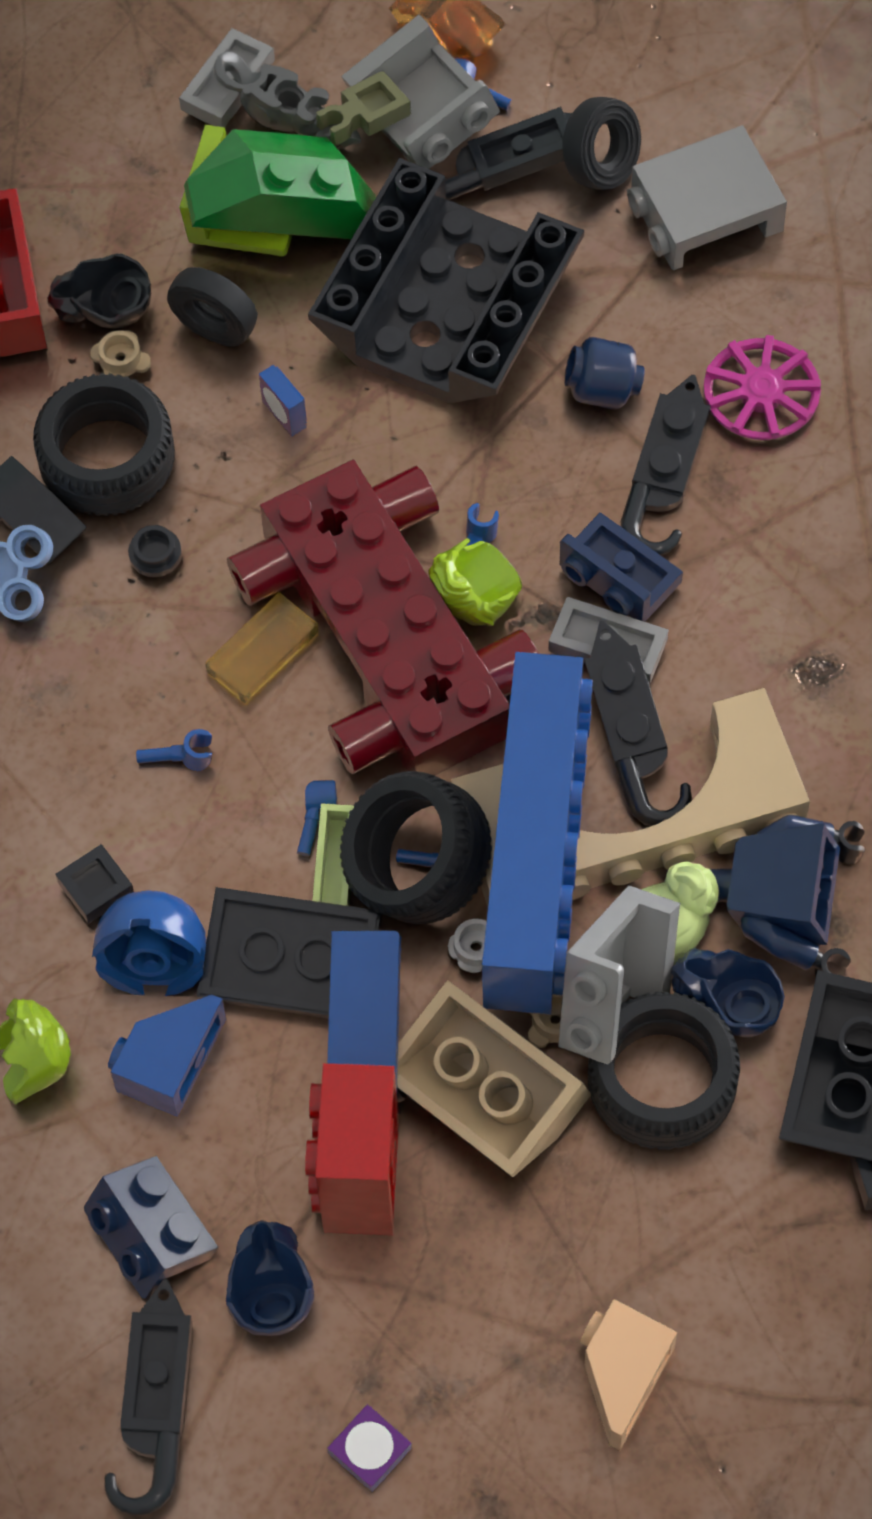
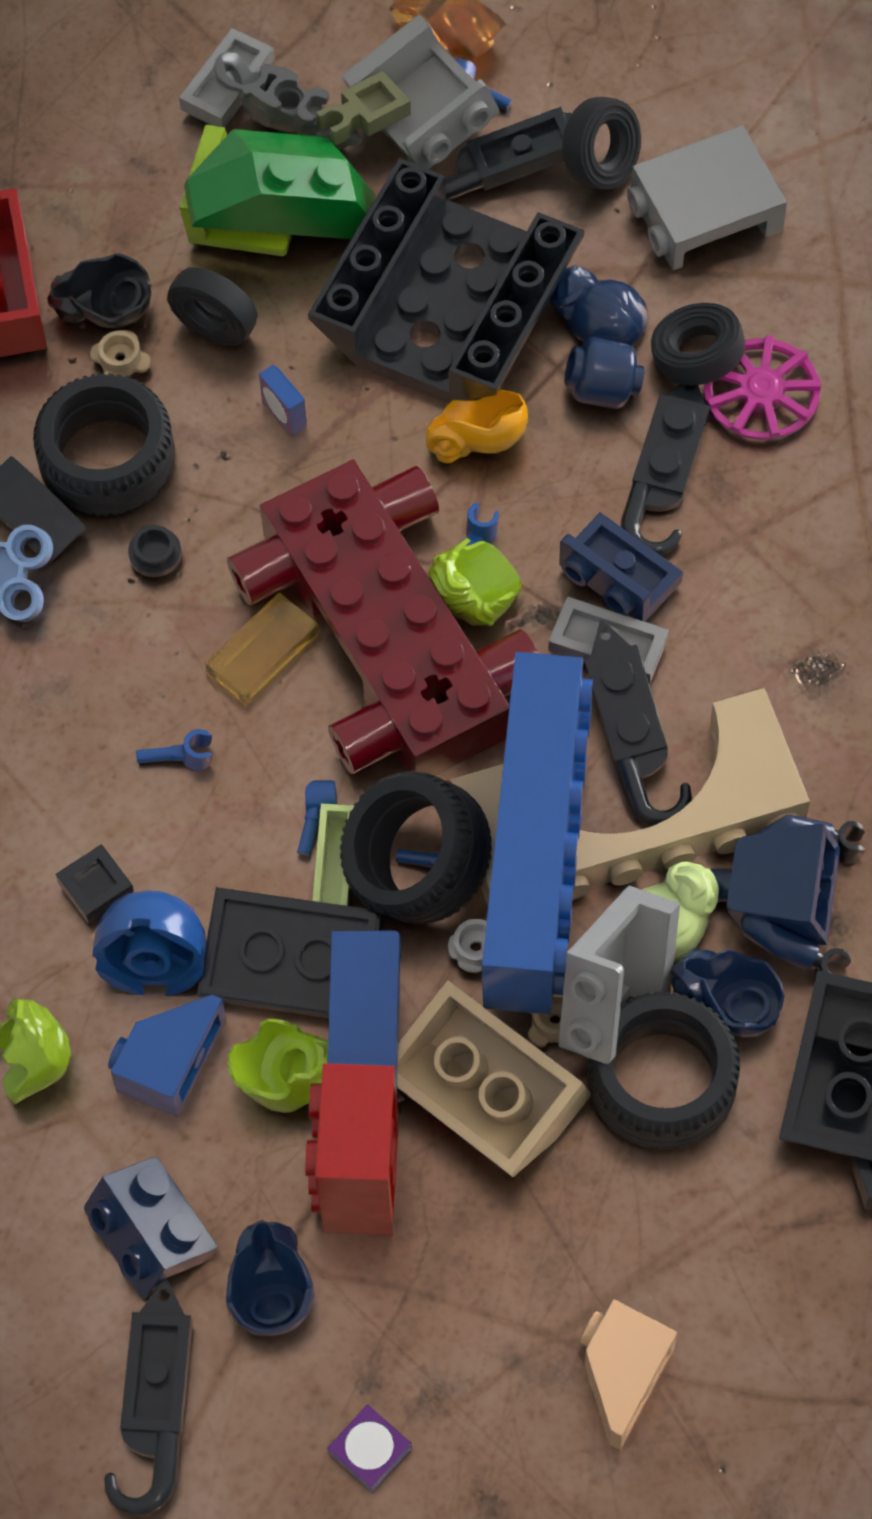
none -> lime hair [227,1019,328,1113]
none -> light orange hair [425,389,528,463]
none -> dark blue hair [549,266,648,347]
none -> black tyre [651,303,745,386]

